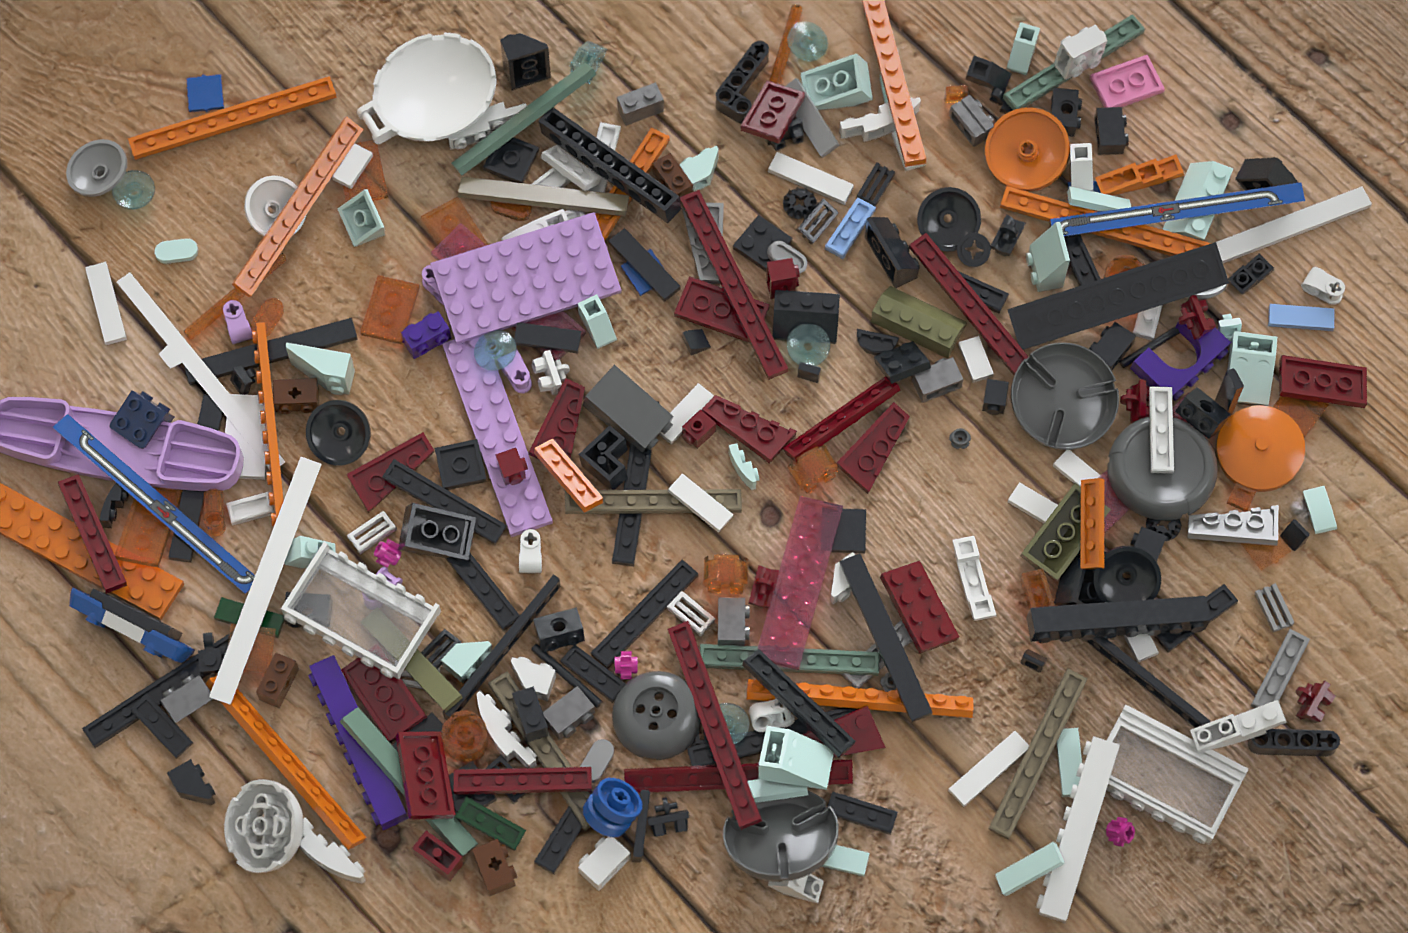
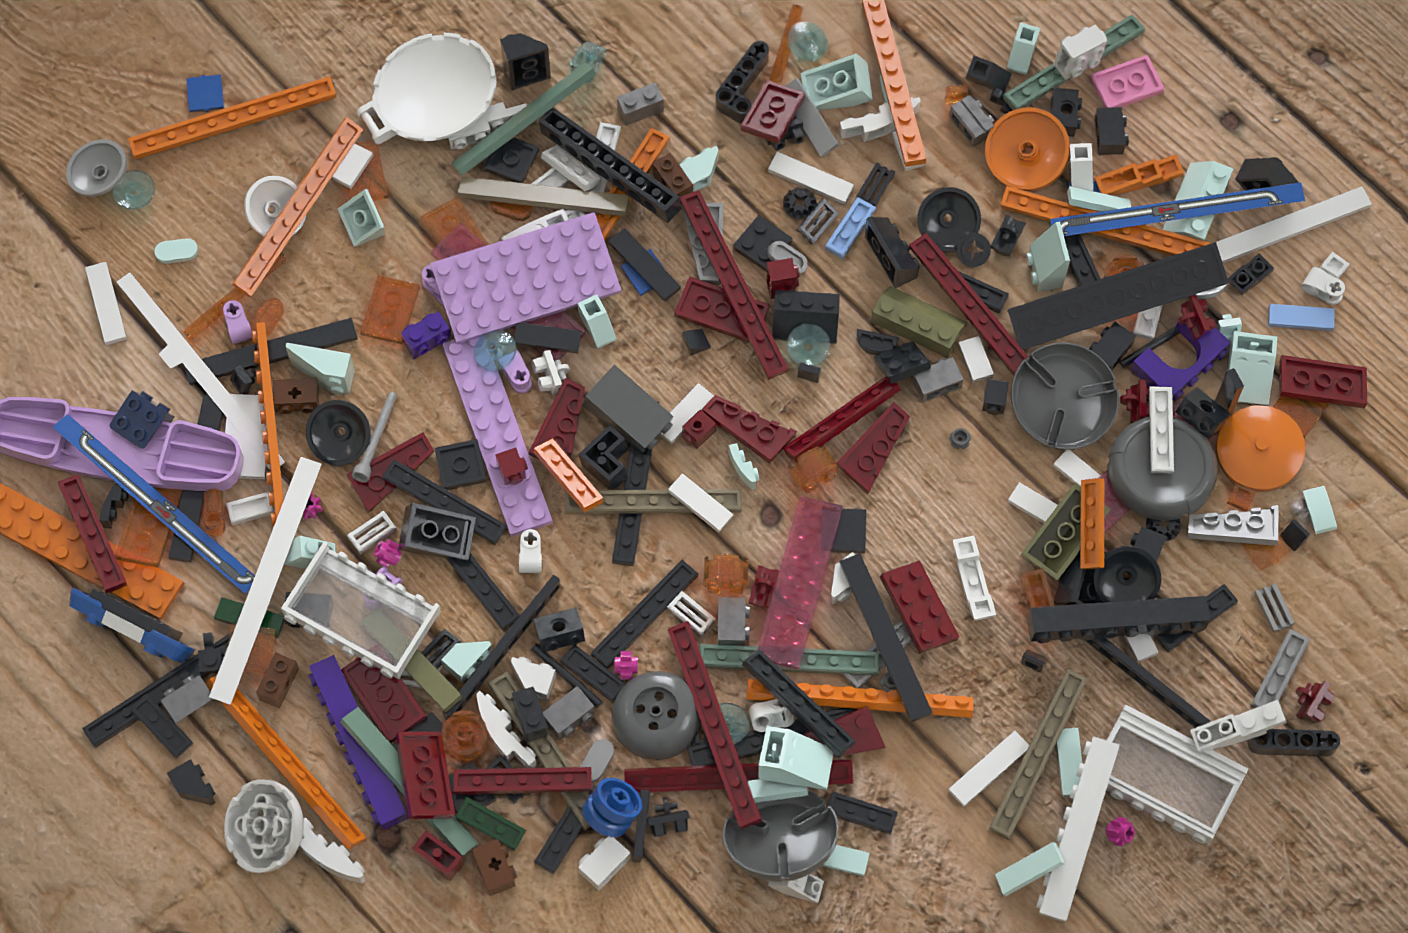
none -> dark pink gear [303,492,322,521]
none -> light grey piece [352,392,397,482]
none -> white tile [1320,252,1350,279]

